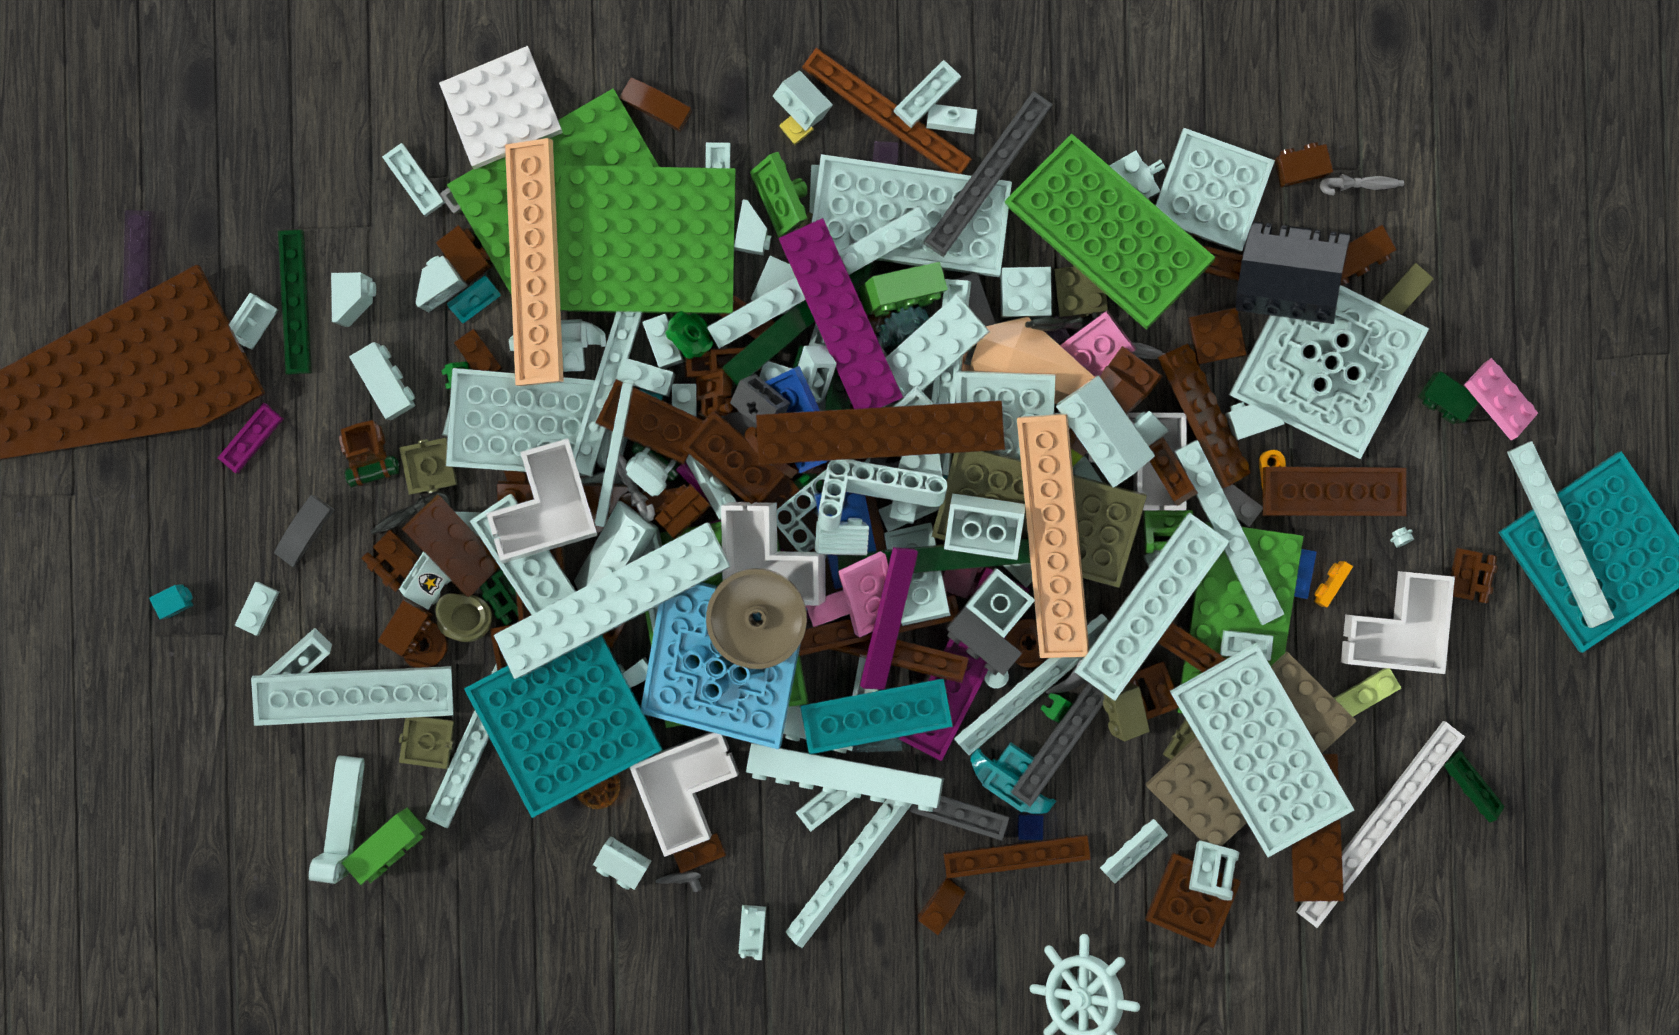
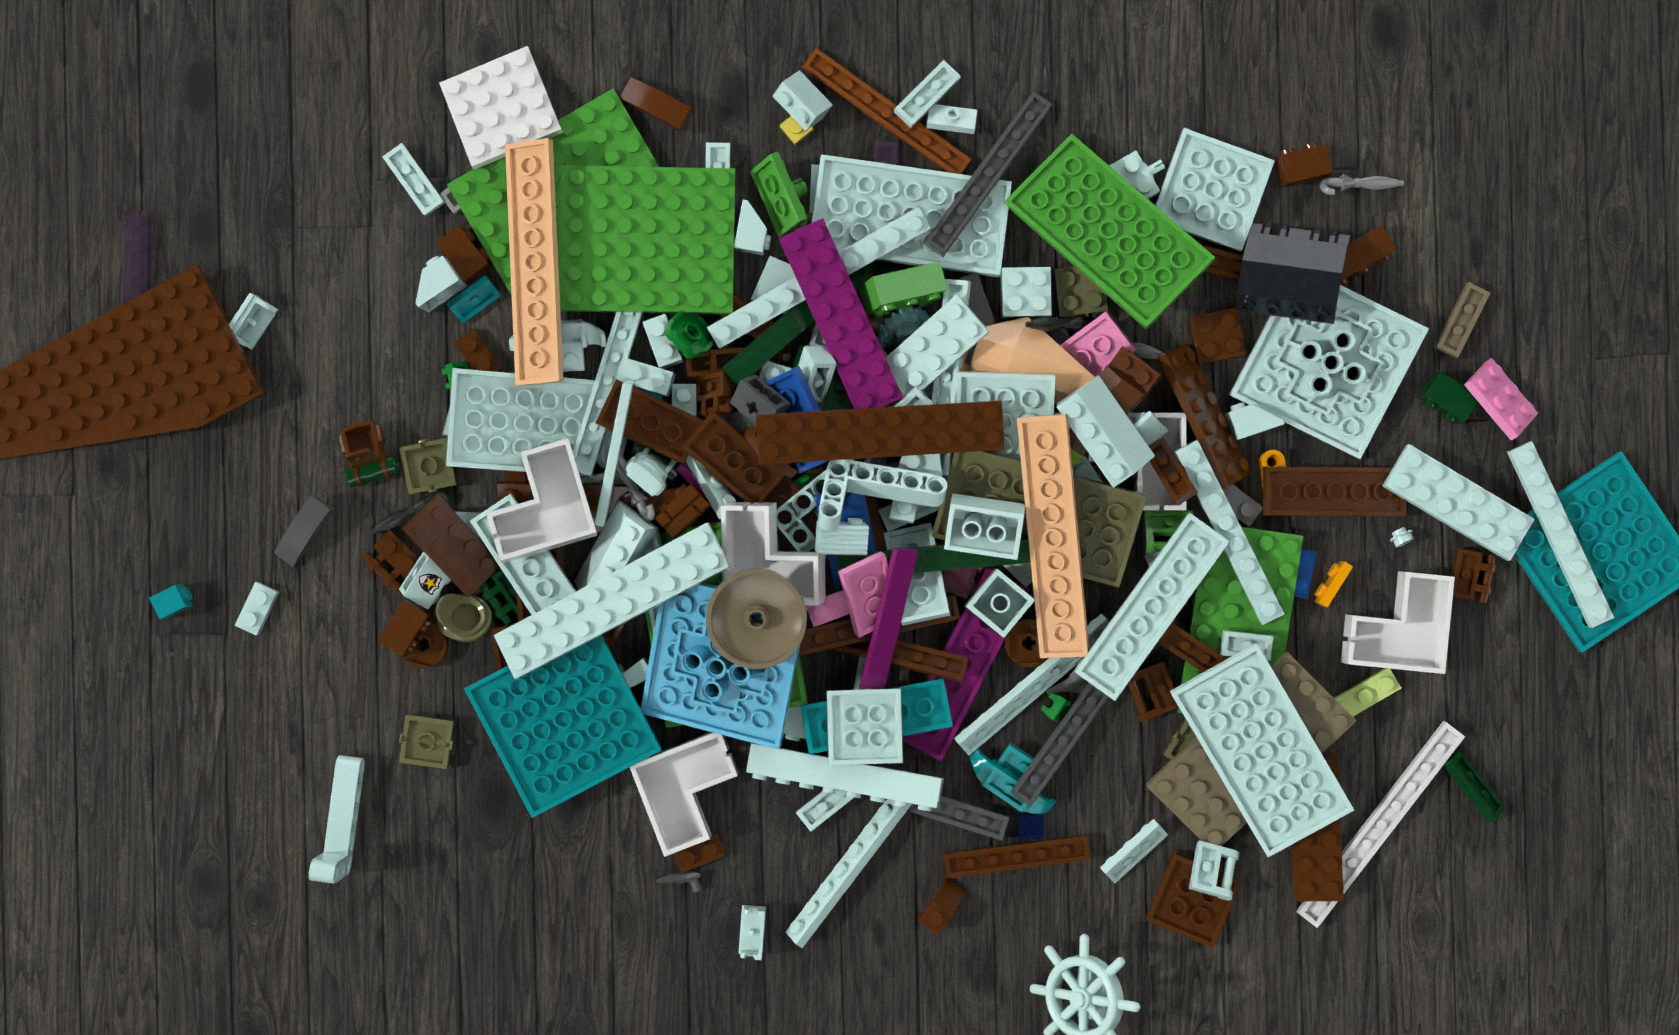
magenta tile [218,403,284,474] -> none
light aqua plate [251,666,454,726] -> none
light aqua brick [262,628,332,675] -> none
dark green tile [278,229,312,375] -> none
light aqua slope [331,272,376,327] -> none
bright green brick [342,808,426,885] -> none
light aqua brick [349,342,415,420] -> none
light aqua tile [426,665,497,828] -> none
clear orange wheel [577,774,621,809] -> none
light aqua slope [593,837,651,890] -> none
dark grey brick [946,606,1022,676] -> none
light aqua plate [984,670,1009,688] -> none
olive brick [1103,682,1150,742] -> none
olive tile [1378,263,1434,315] -> none
none -> light aqua plate [827,689,903,765]
none -> light aqua plate [1383,444,1534,561]
none -> dark tan plate [1434,282,1490,358]

